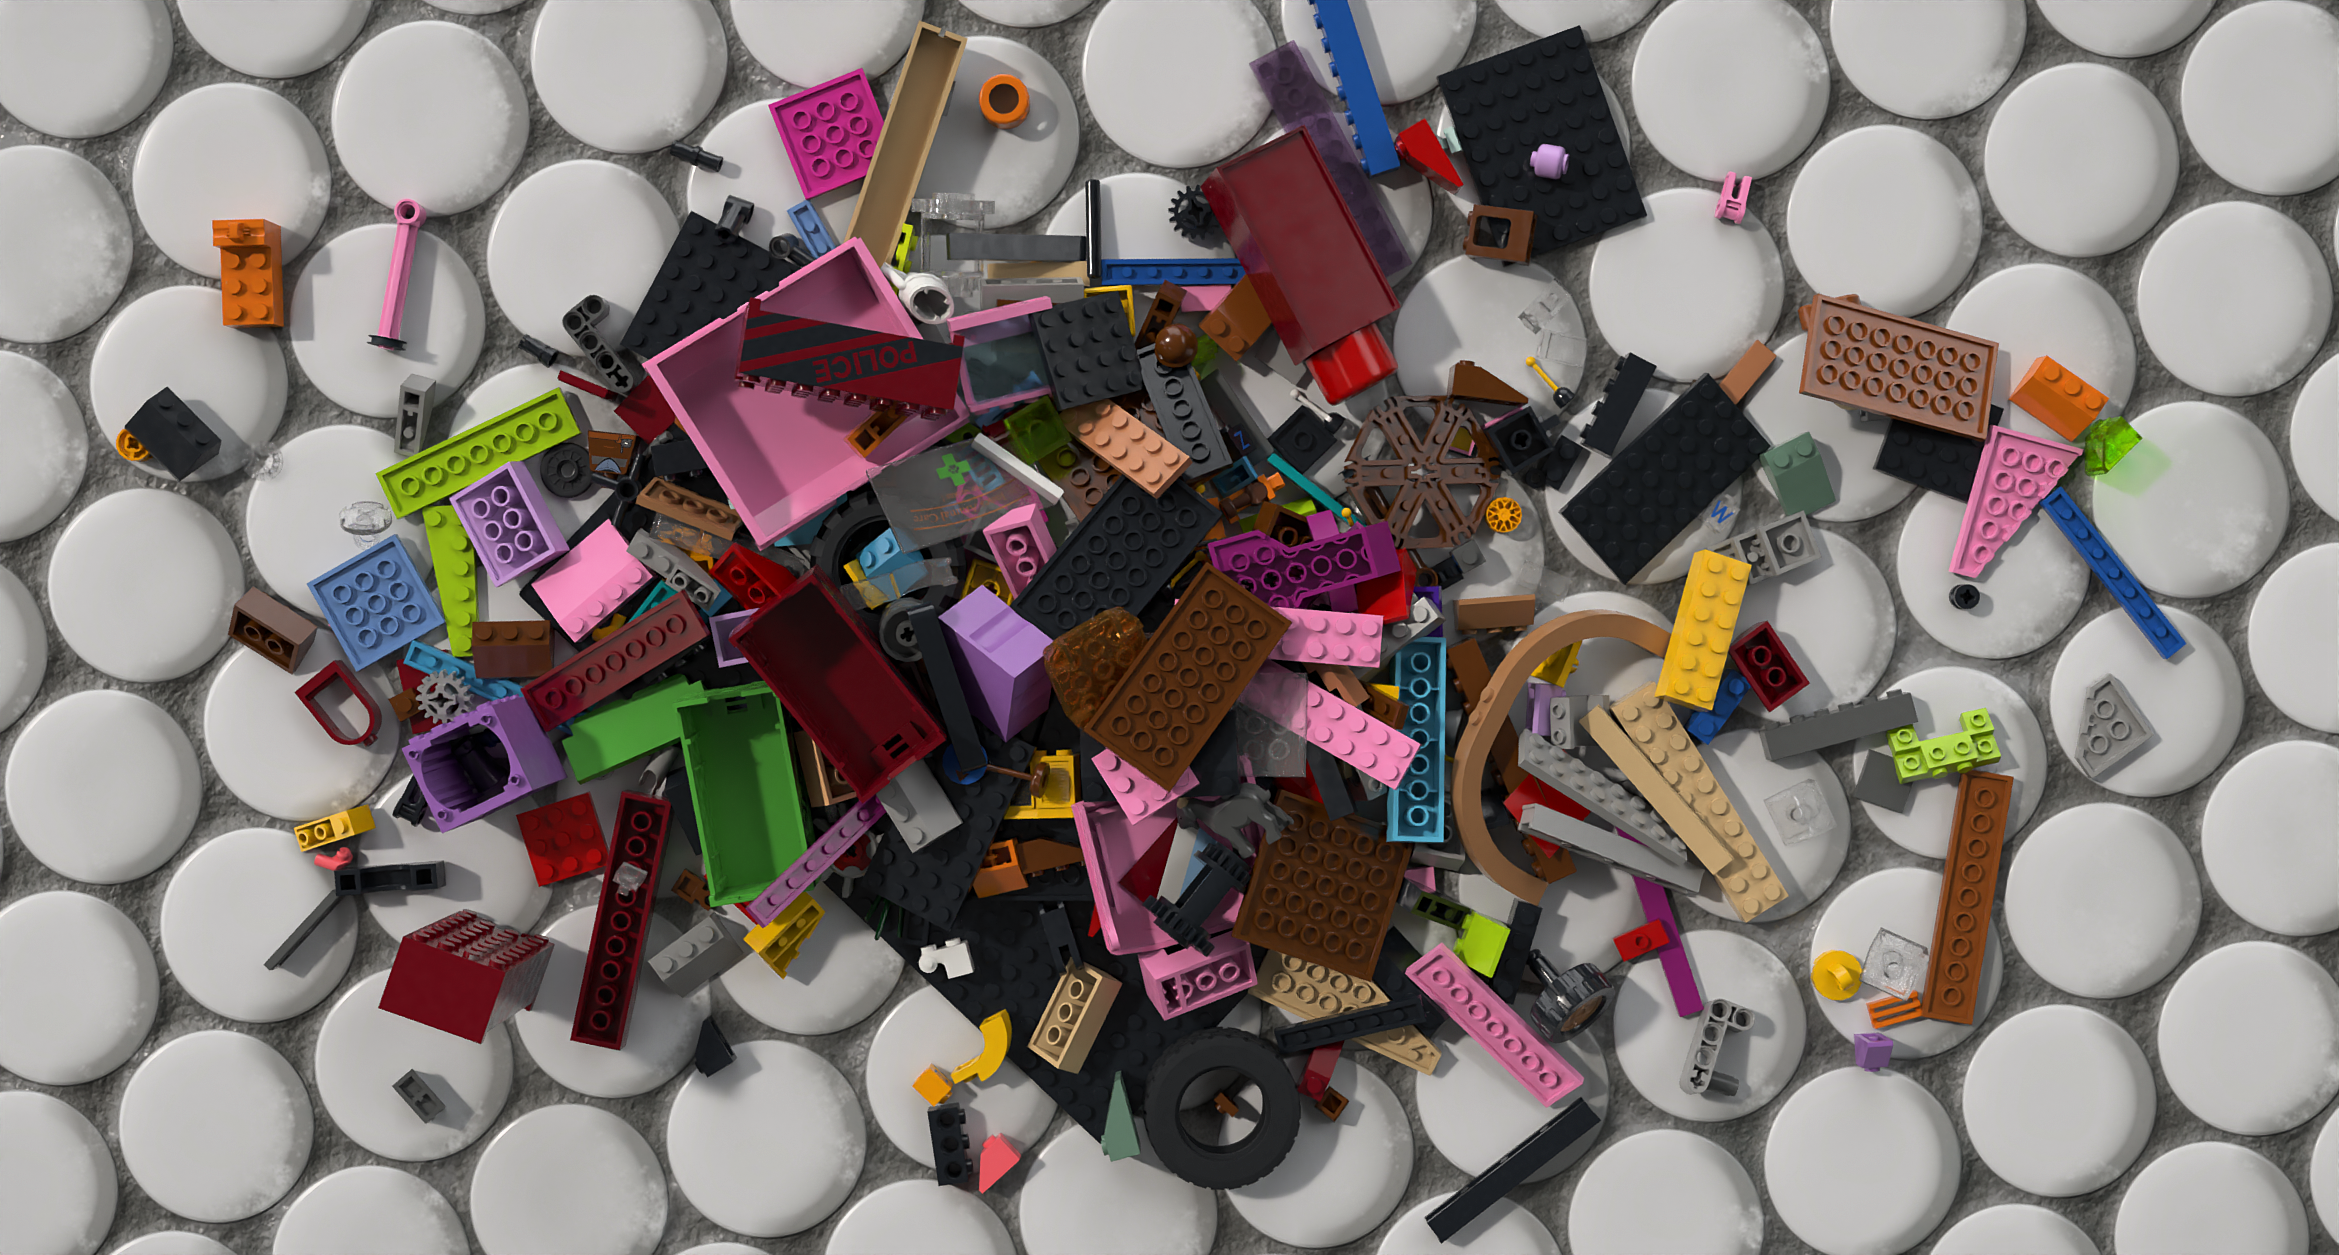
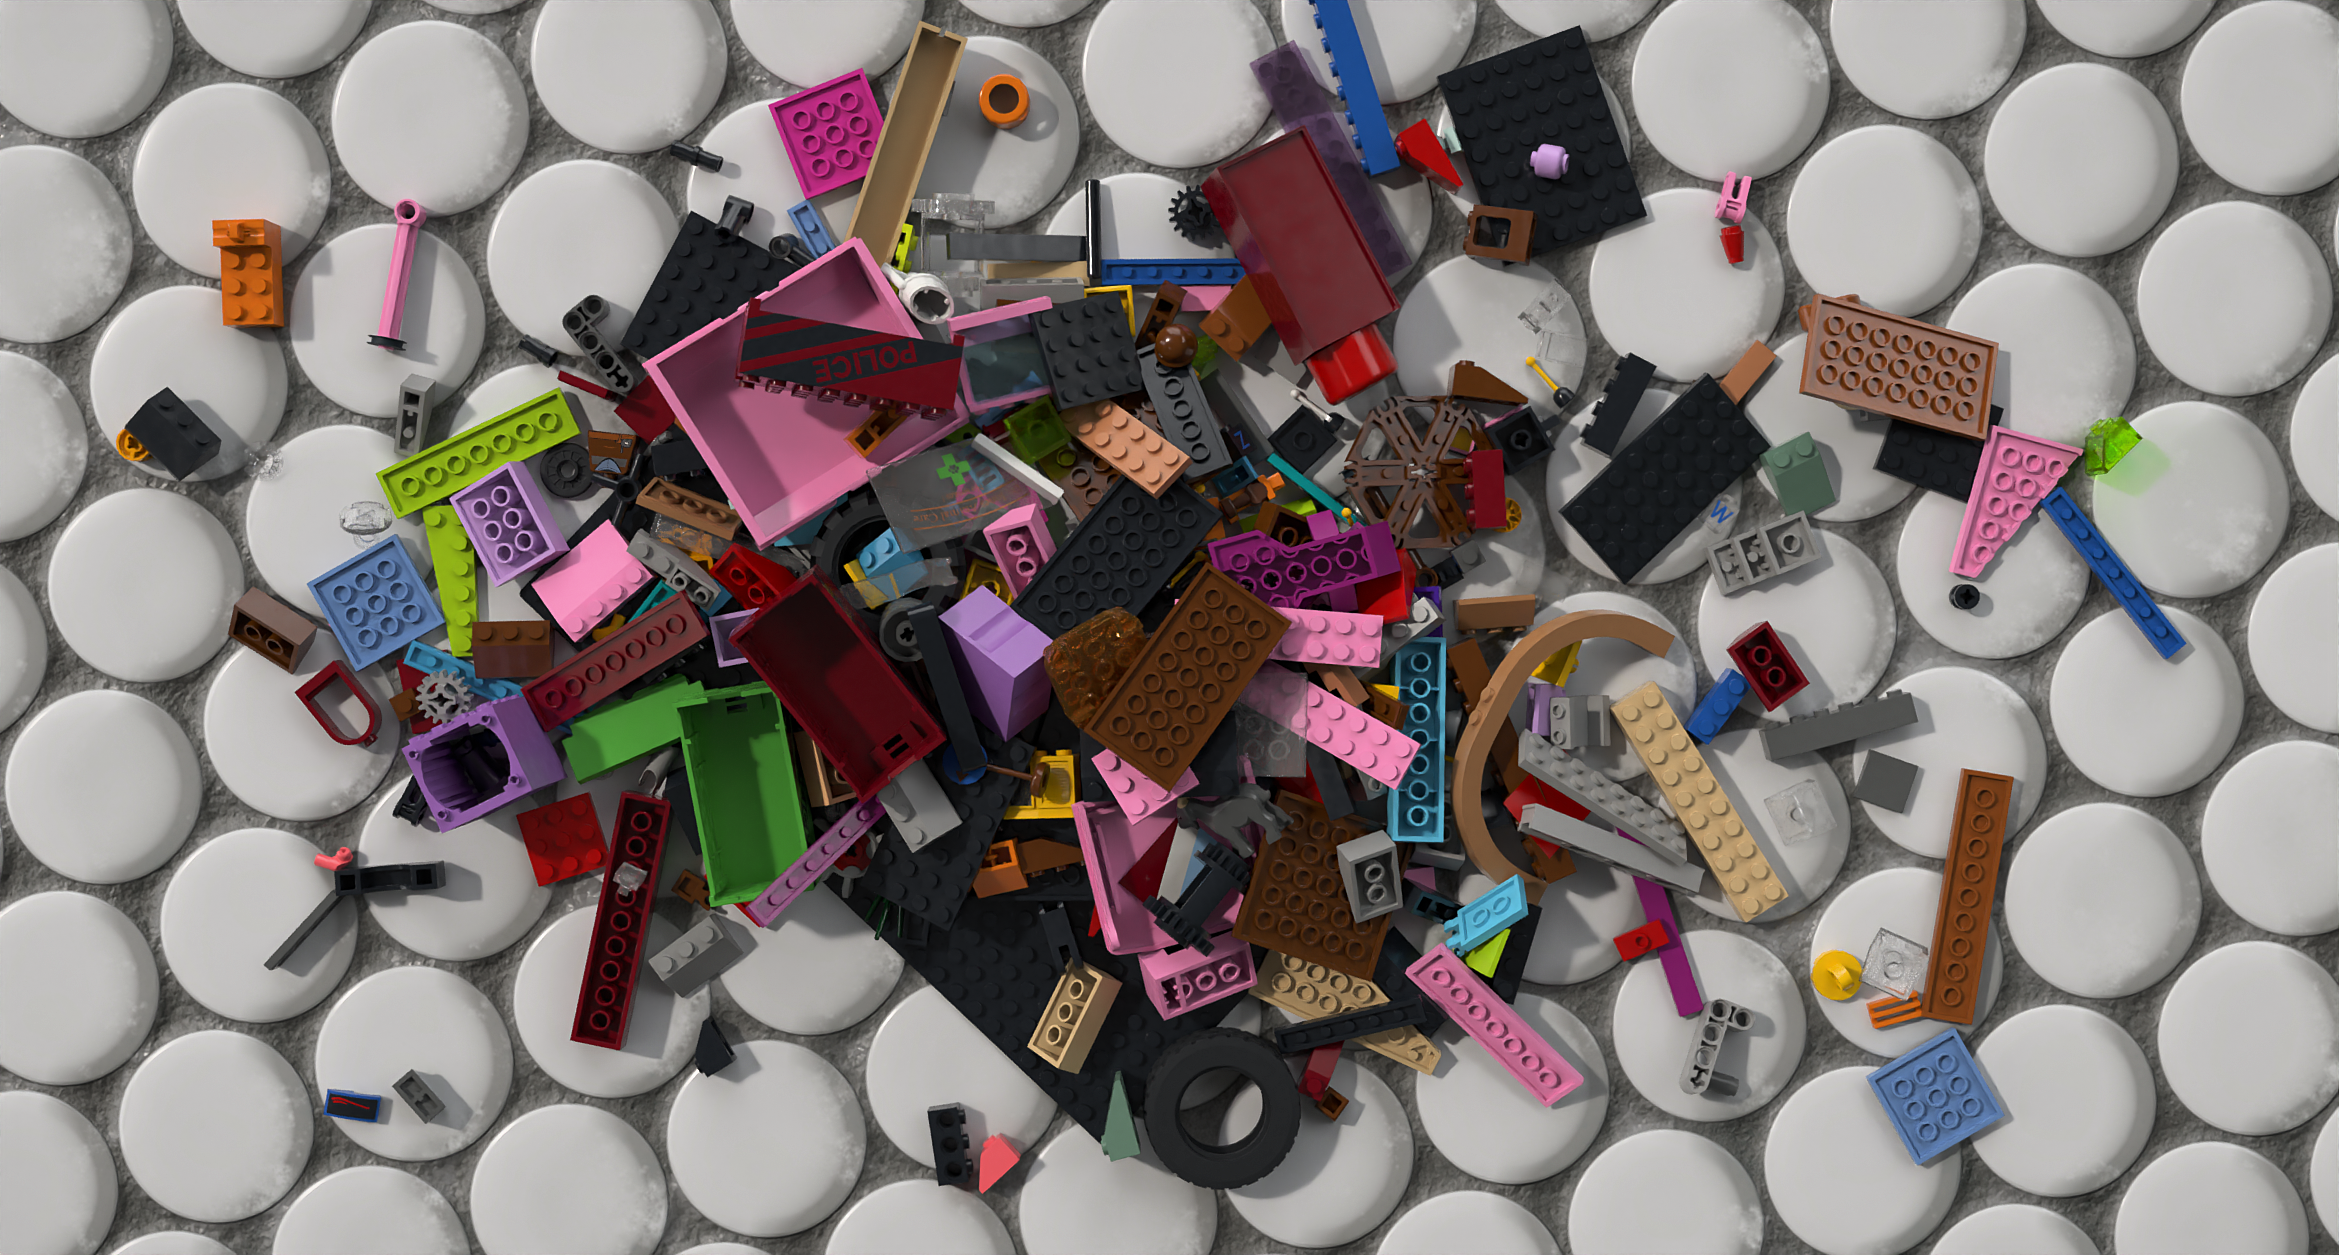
yellow slope [294,804,376,852] -> none
dark red piece [378,909,555,1044] -> none
yellow wedge [743,892,825,980] -> none
light orange brick [912,1063,953,1107] -> none
white brick [919,937,975,979] -> none
yellow arch [950,1009,1012,1084] -> none
reddish brown plate [1214,1088,1239,1118] -> none
black tile [1424,1097,1601,1244] -> none
black hinge [1525,435,1584,491] -> none
black wheel [1526,949,1615,1043] -> none
tan tile [1578,704,1734,875] -> none
yellow brick [1654,549,1752,712] -> none
medium lavender slope [1854,1032,1893,1072] -> none
lime bracket [1886,708,2001,784] -> none
orange slope [2008,355,2109,442] -> none
light grey plate [2074,673,2154,779] -> none
none -> slope [323,1089,381,1122]
none -> light grey slope [1336,830,1403,923]
none -> medium azure tile [1444,874,1528,958]
none -> dark red brick [1463,449,1507,531]
none -> red cone [1719,225,1744,264]
none -> medium blue plate [1866,1027,2005,1166]

